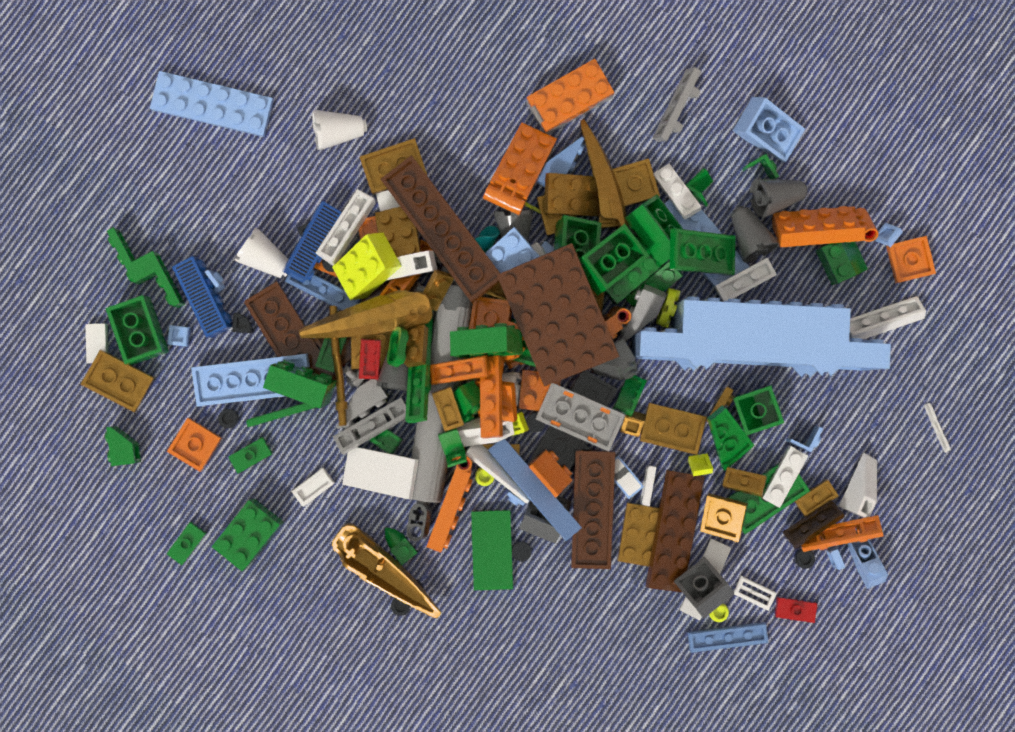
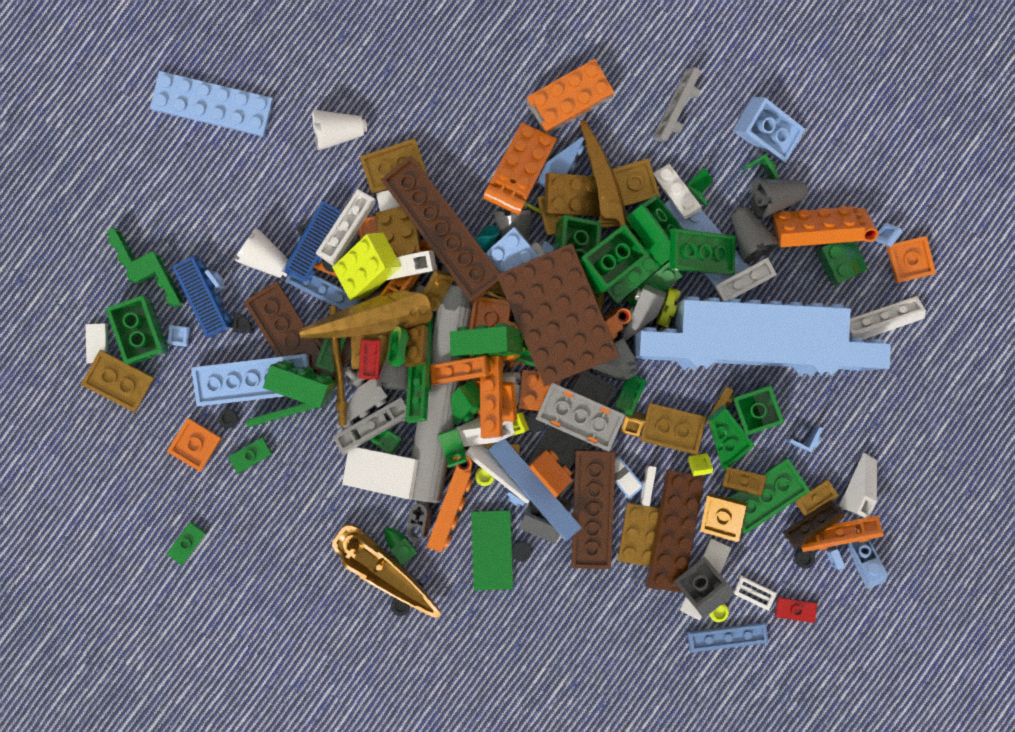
green slope [105,426,141,466] -> none
green brick [211,498,284,572] -> none
white tile [291,467,335,507] -> none
pearl gold plate [432,386,464,431] -> none
white plate [761,446,808,508] -> none
white piece [924,403,951,453] -> none

